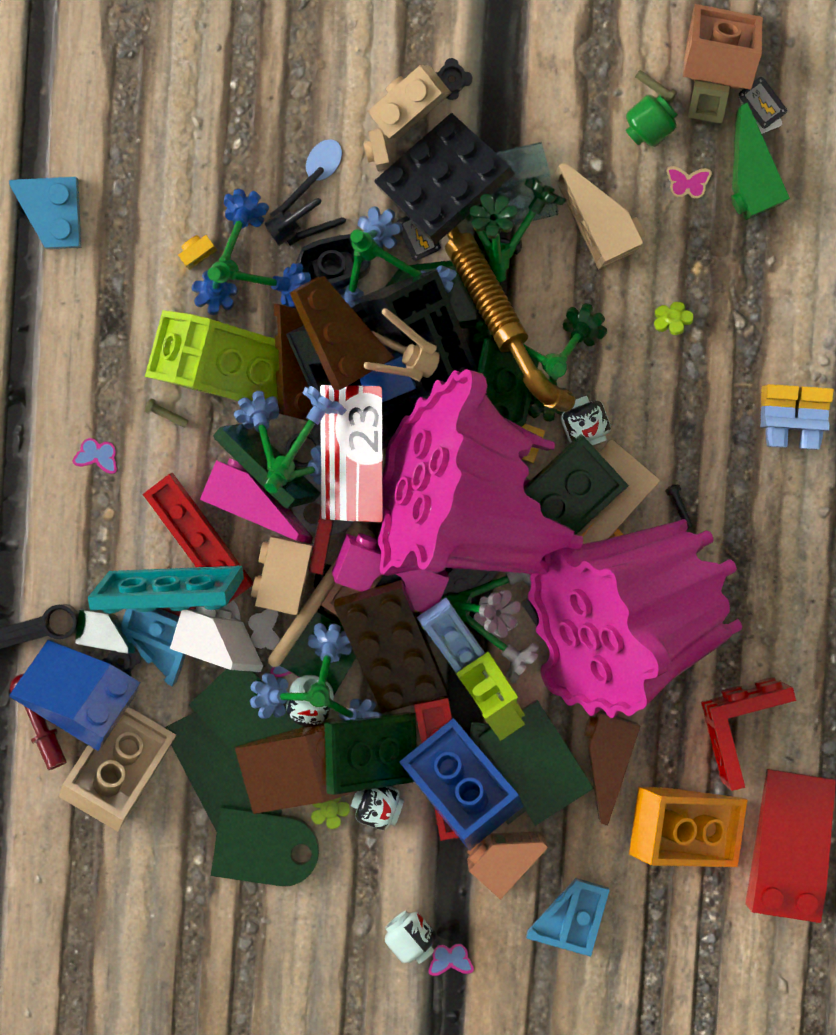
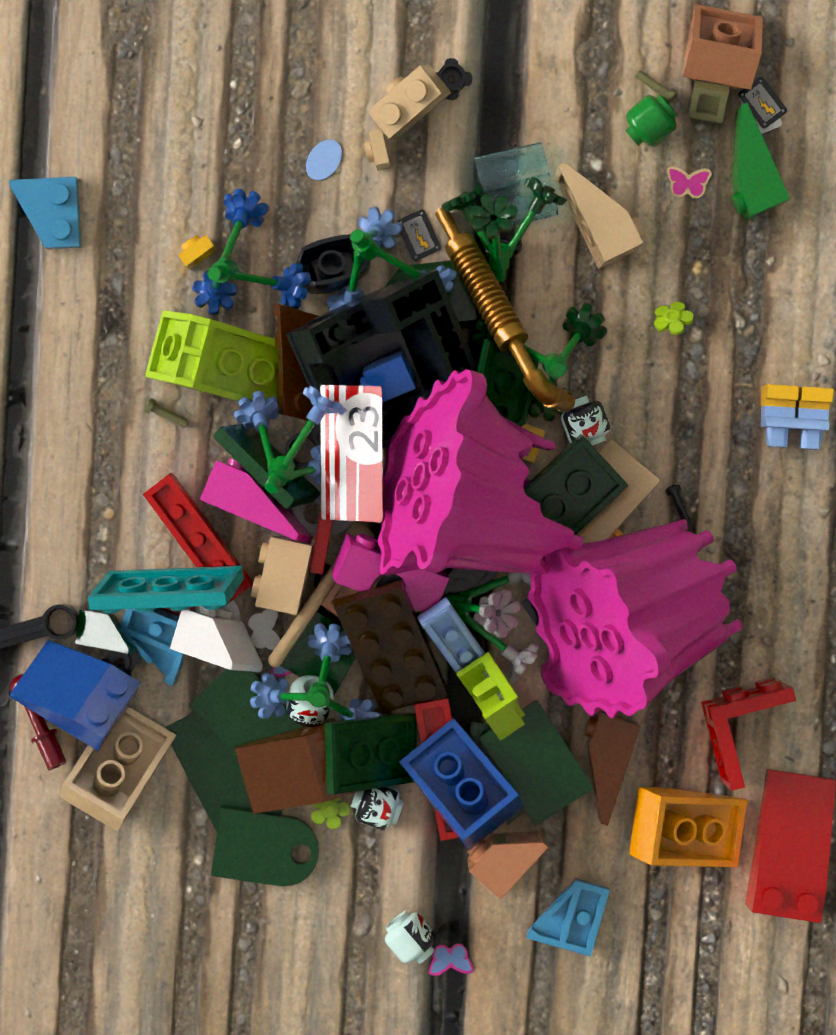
medium blue sticker [72,438,117,474] -> none
black plant [264,167,346,246] -> none
reddish brown wing [289,276,394,390] -> none
tan plant [363,308,440,381] -> none
black plate [374,112,515,244] -> none

